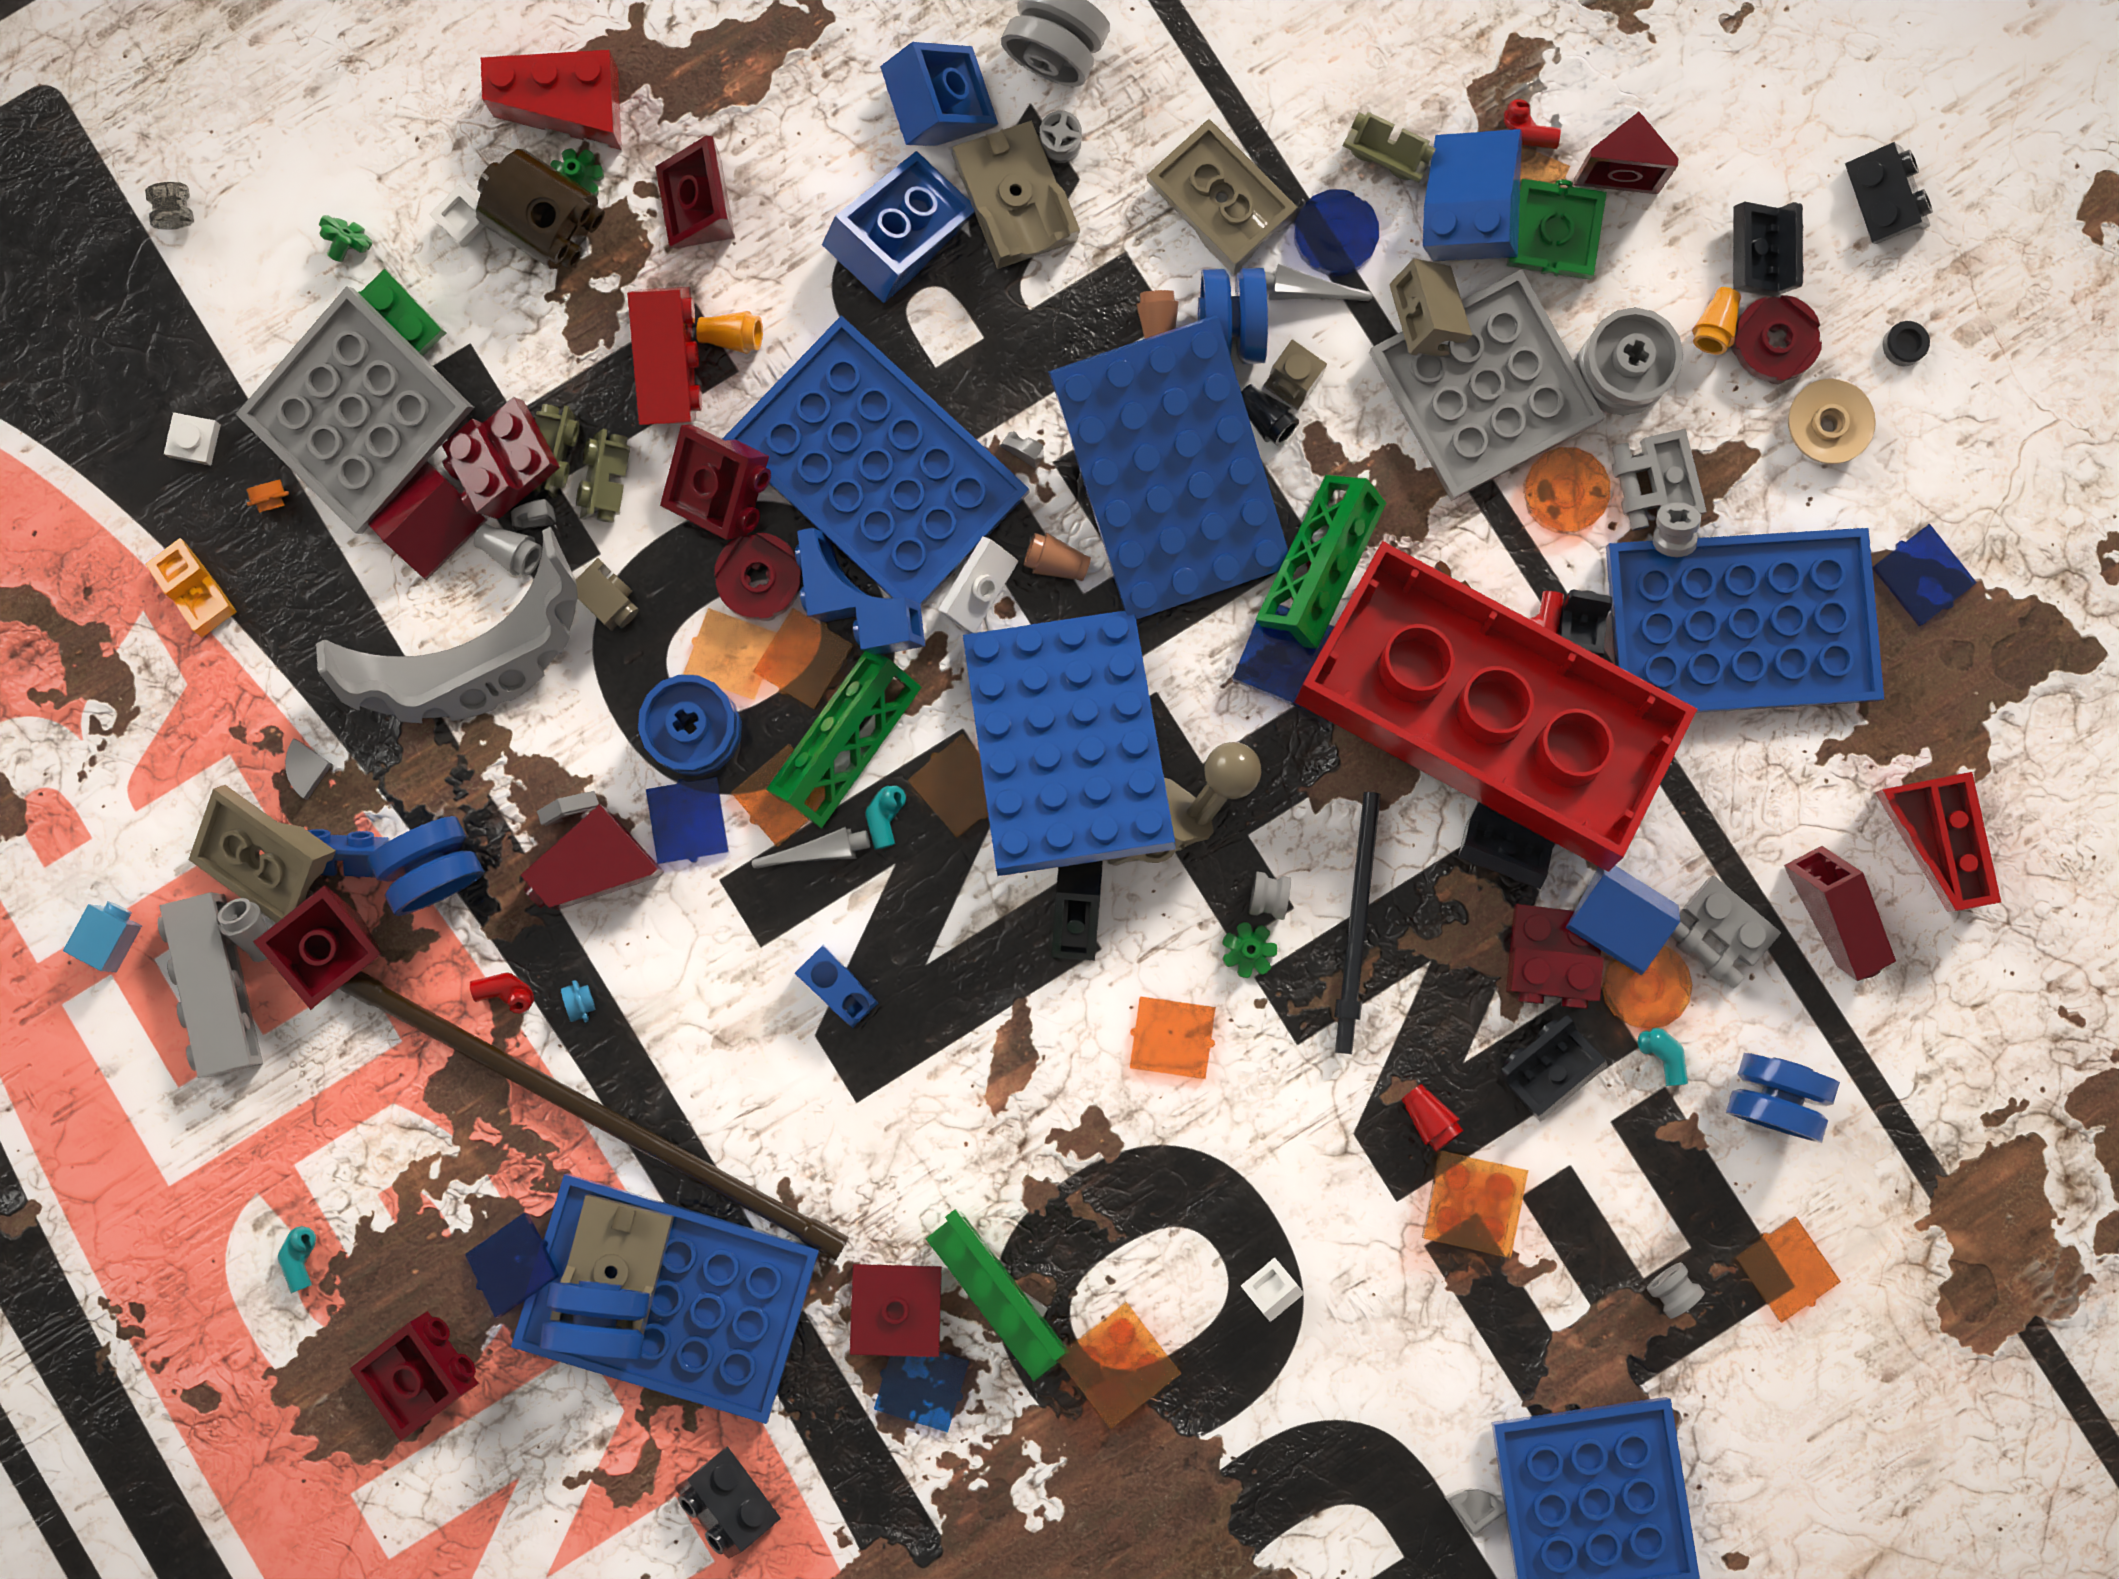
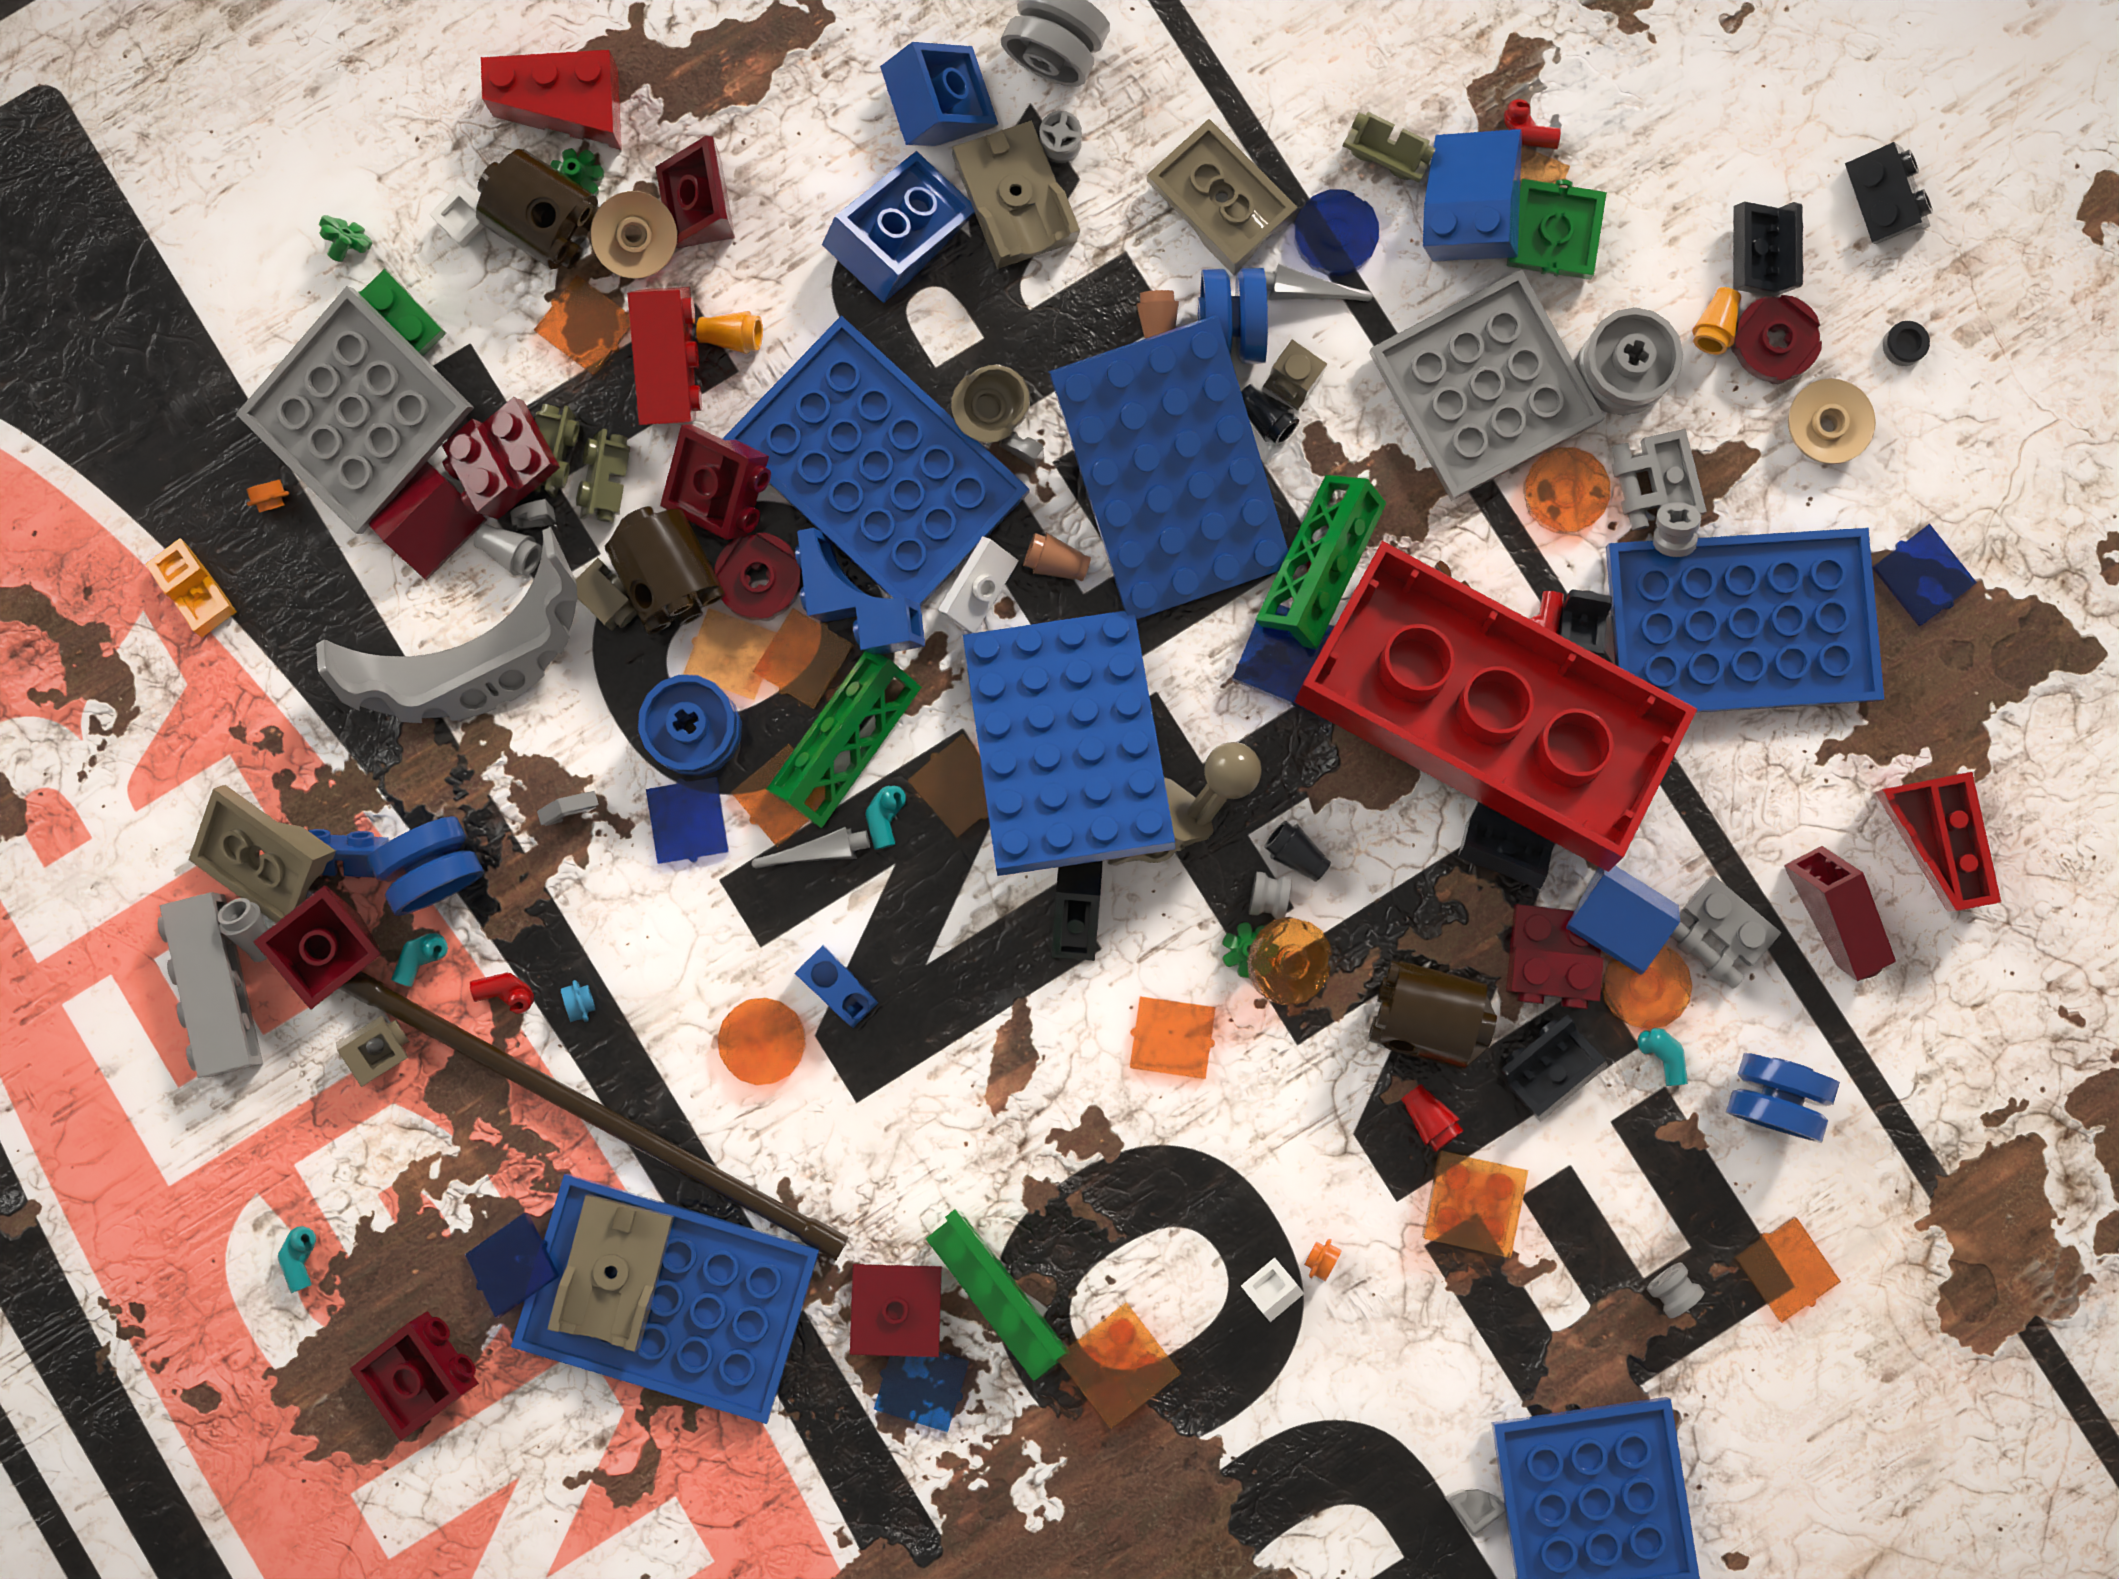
dark azure brick [63,901,142,972] -> none
clear smoke wheel [145,182,194,230] -> none
white plate [164,413,221,466] -> none
light grey tile [285,738,333,800] -> none
dark red slope [520,804,664,910] -> none
blue wheel [540,1281,650,1359] -> none
black bracket [675,1446,781,1559] -> none
black bar [1334,792,1381,1055] -> none
dark tan hinge [1389,258,1472,356] -> none
dark red slope [1574,111,1679,194] -> none
none -> dark tan brick [336,1015,410,1087]
none -> teal arm [391,933,448,987]
none -> clear orange piece [534,275,630,376]
none -> tan dish [590,191,677,279]
none -> dark brown cylinder [605,506,726,635]
none -> clear orange tile [717,997,806,1085]
none -> dark tan helmet [951,365,1030,443]
none -> clear orange tile [1247,917,1331,1005]
none -> black cone [1264,821,1331,882]
none -> orange plate [1304,1239,1342,1282]
none -> dark brown cylinder [1368,961,1497,1070]

